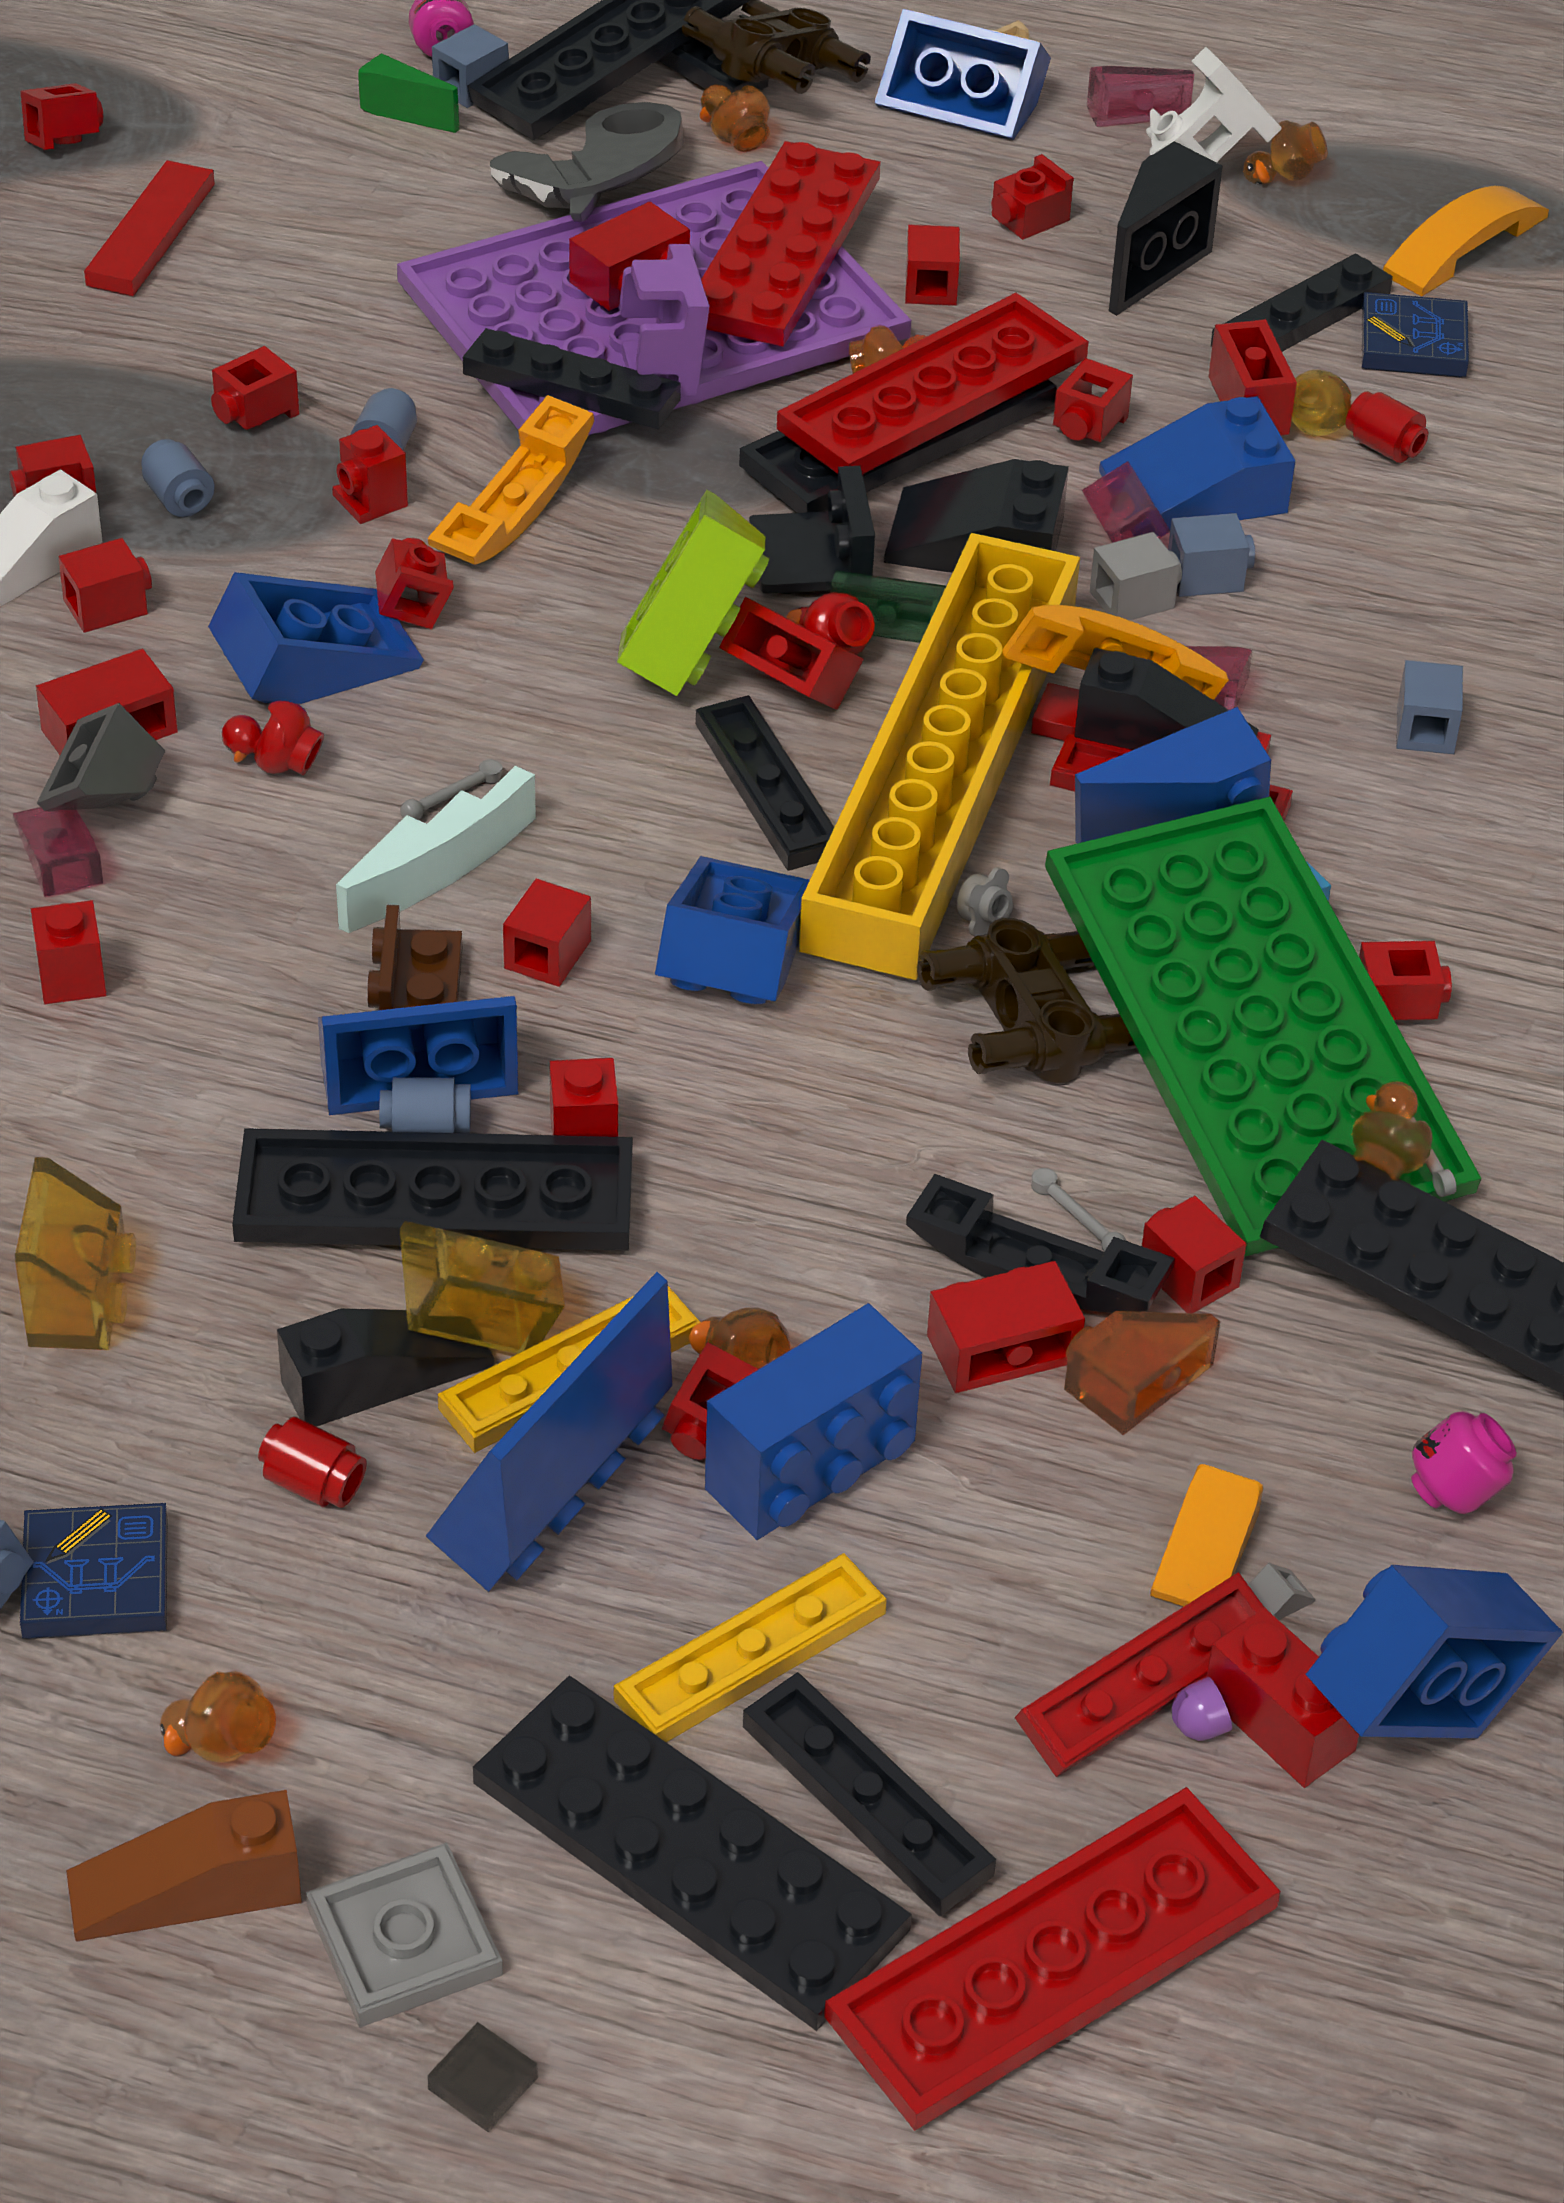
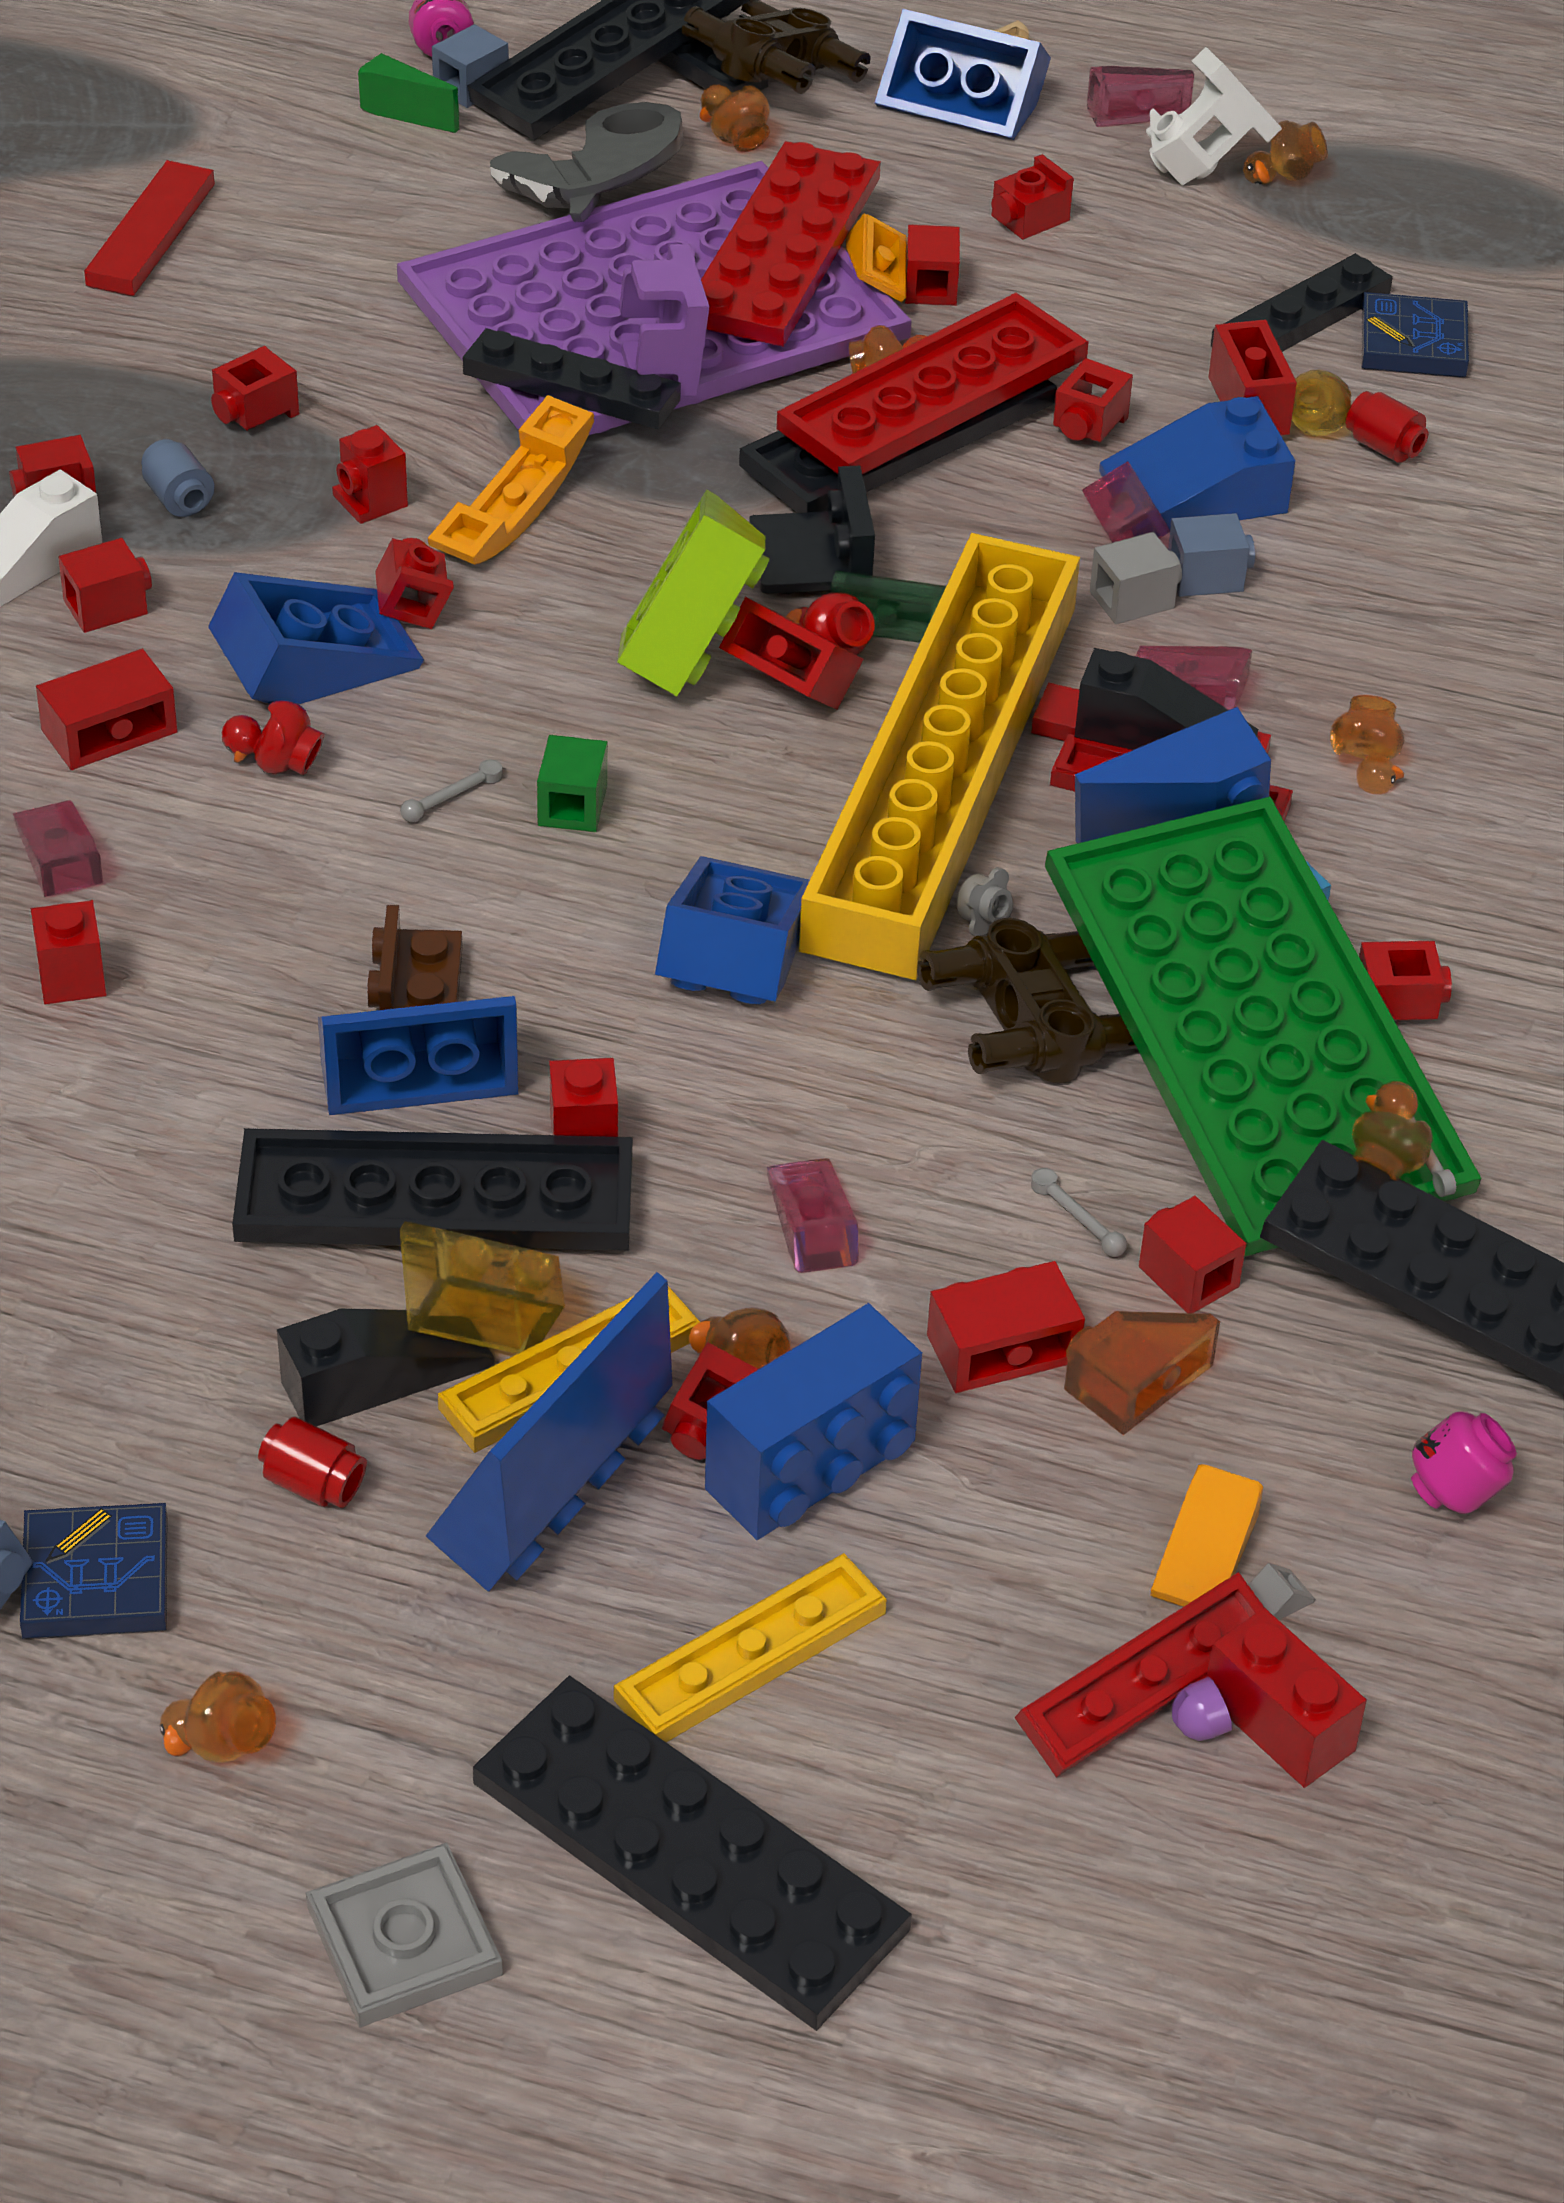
clear yellow slope [15,1157,136,1350] -> none
red brick [21,83,104,150] -> none
dark grey slope [37,703,165,811] -> none
dark orange slope [66,1790,302,1942] -> none
light aqua slope [336,766,536,933] -> none
sand blue brick [351,388,417,450] -> none
sand blue brick [379,1078,471,1133] -> none
clear smoke tile [427,2022,538,2132] -> none
red brick [503,878,591,987] -> none
red brick [569,201,690,311] -> none
black tile [695,695,834,871] -> none
black plate [743,1672,996,1917] -> none
red plate [824,1787,1281,2131] -> none
black slope [884,459,1069,573] -> none
black slope [906,1174,1175,1313] -> none
light orange slope [1002,605,1229,700] -> none
black slope [1109,141,1223,316] -> none
blue brick [1305,1565,1563,1738] -> none
light orange slope [1383,186,1549,297] -> none
sand blue brick [1396,660,1463,754] -> none
none -> green brick [537,735,608,832]
none -> clear pink slope [767,1158,859,1273]
none -> light orange slope [846,213,907,303]
none -> clear orange animal [1330,695,1405,794]

